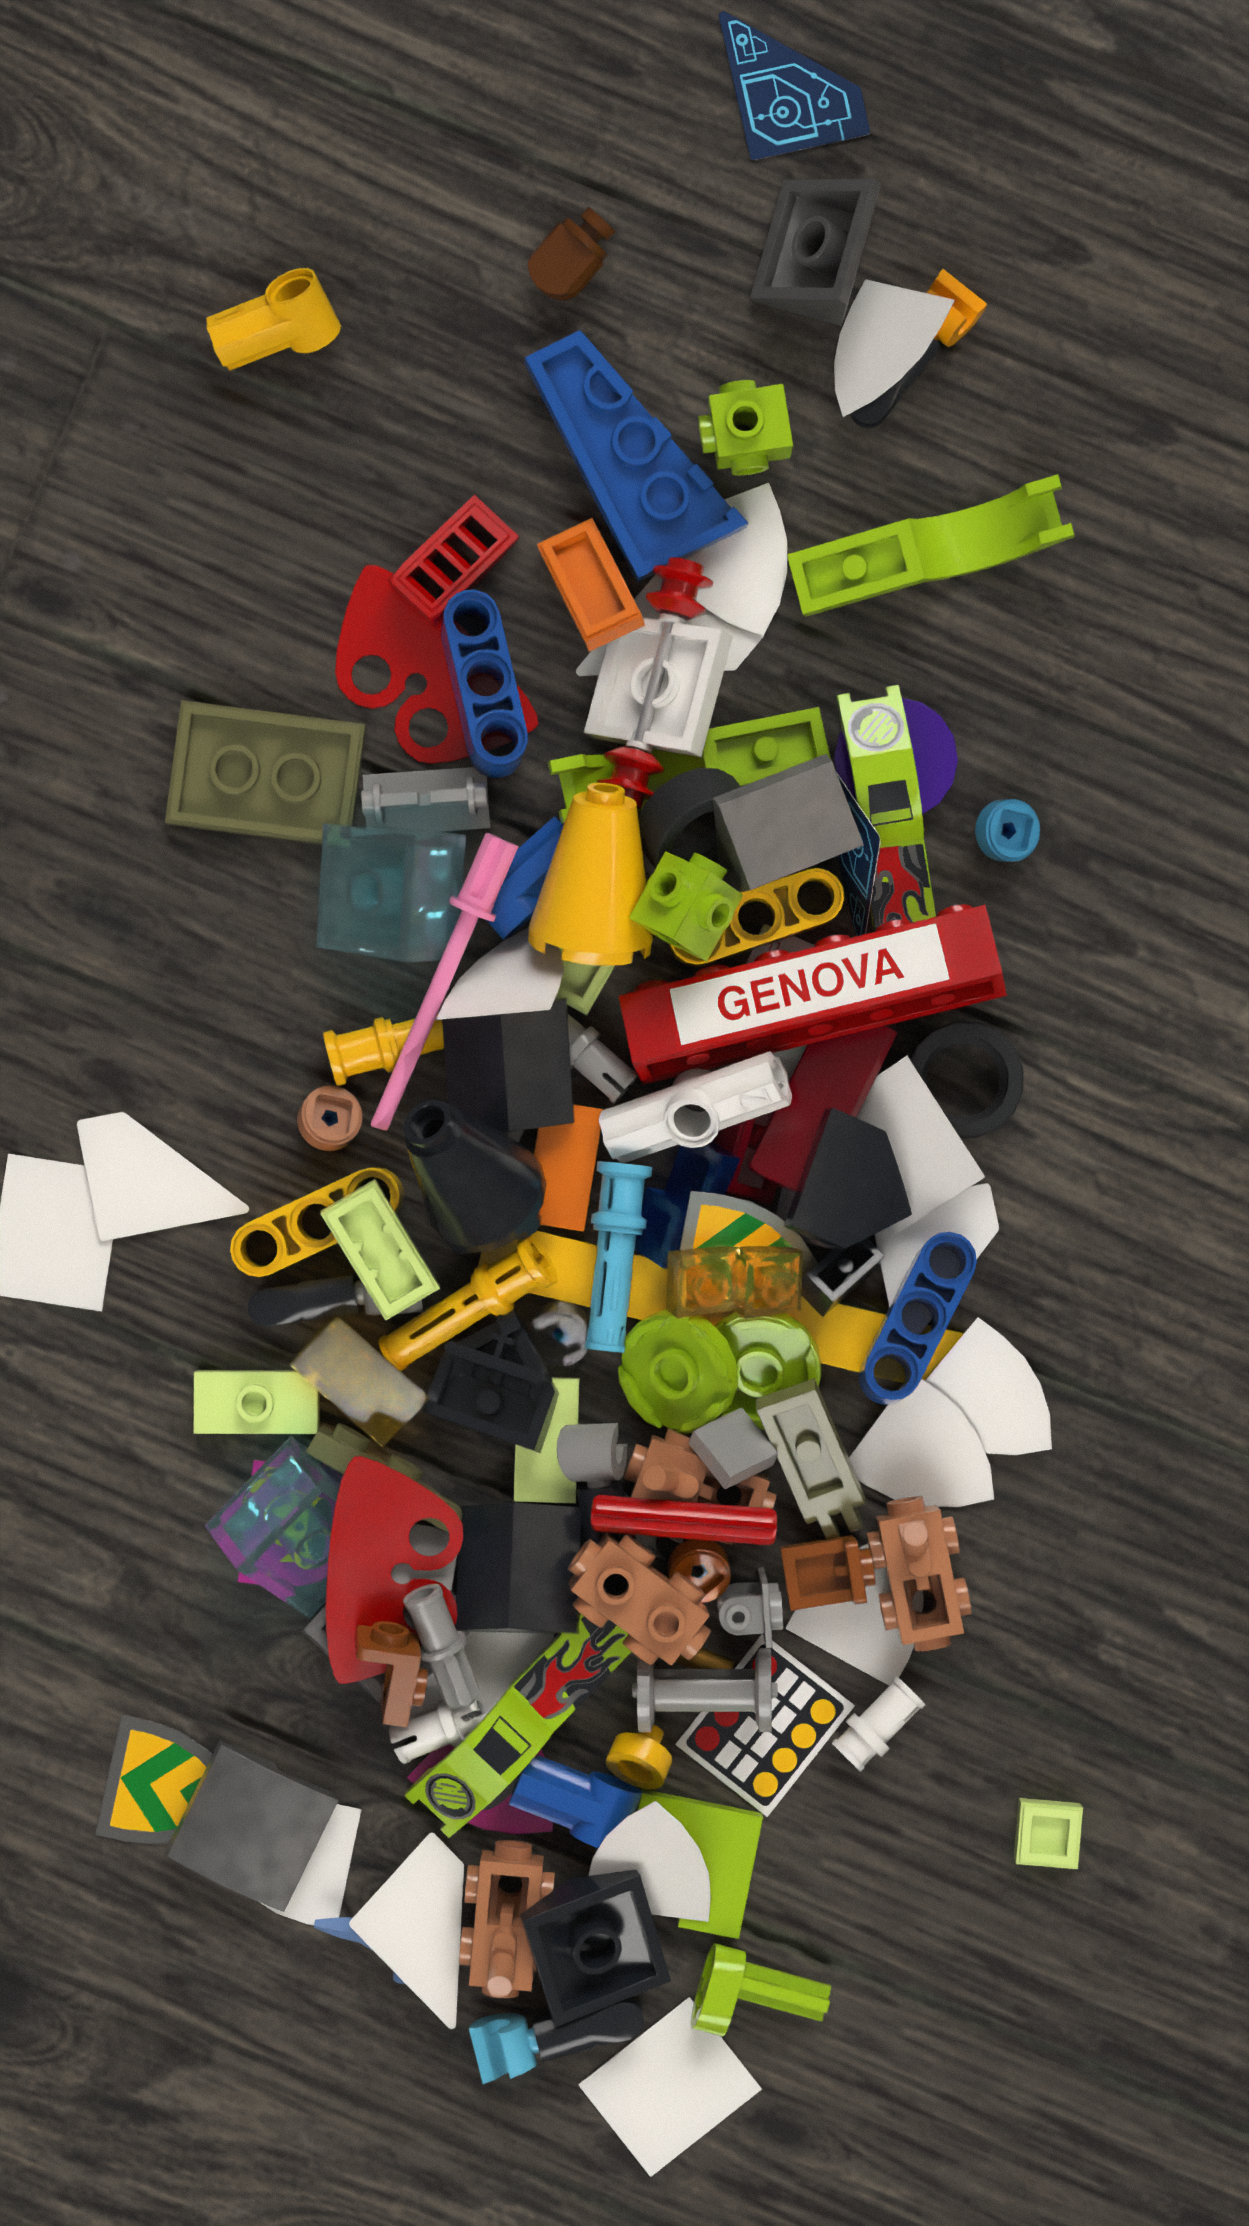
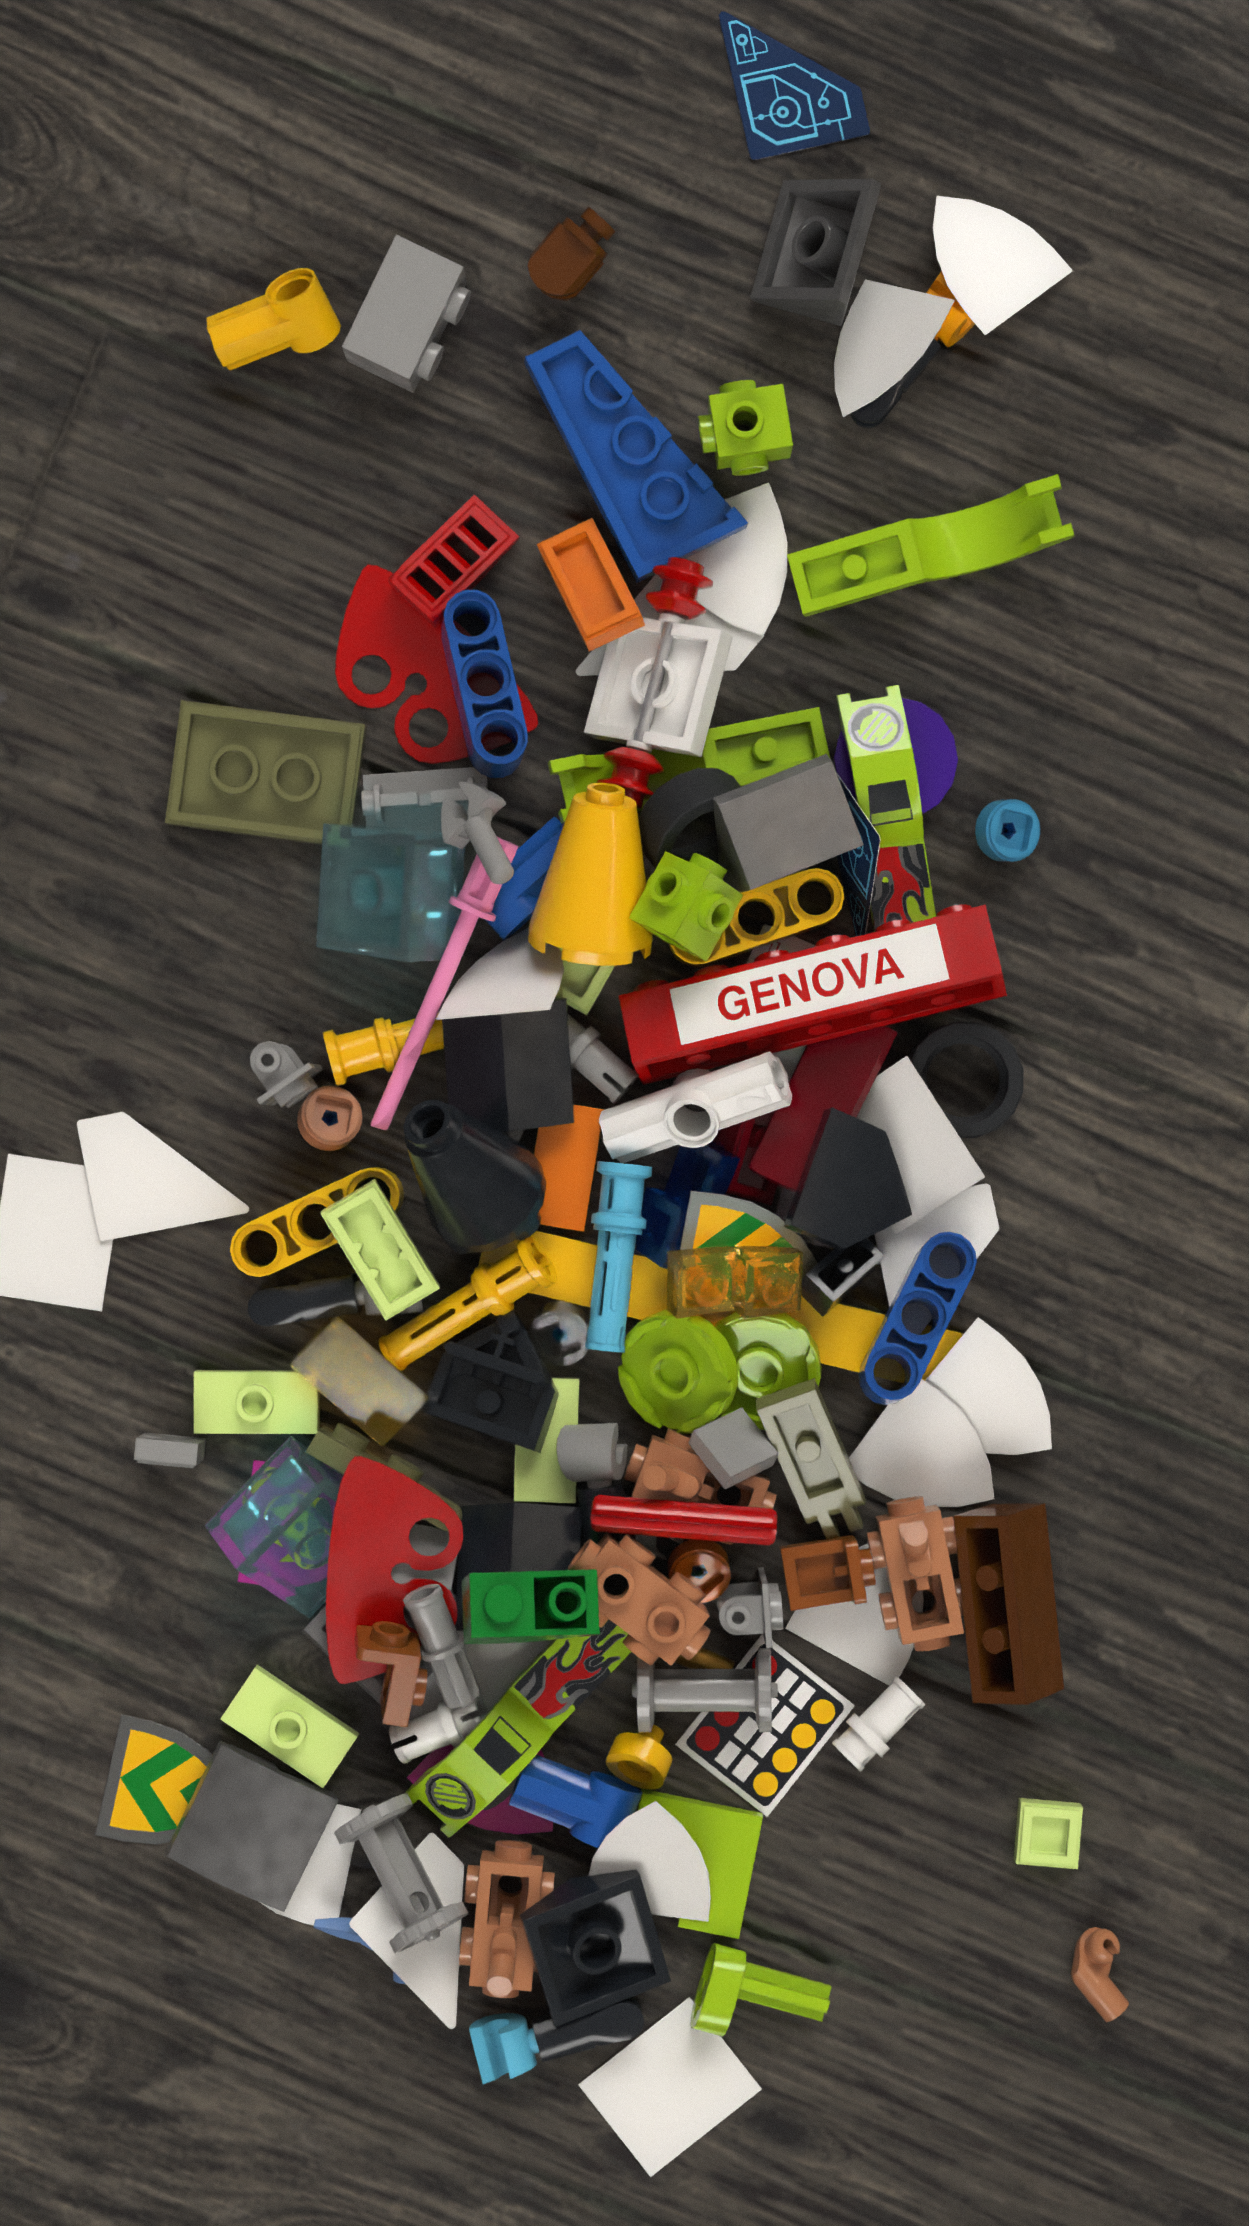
none -> light grey tile [134,1432,206,1468]
none -> yellowish green plate [220,1665,359,1788]
none -> light grey hinge [250,1041,324,1108]
none -> light grey hose [334,1793,468,1954]
none -> light grey brick [342,234,471,393]
none -> light grey bar [441,781,514,884]
none -> green slope [462,1569,600,1644]
none -> white sticker [933,196,1073,335]
none -> reddish brown brick [953,1503,1064,1705]
none -> nougat arm [1071,1927,1129,2022]

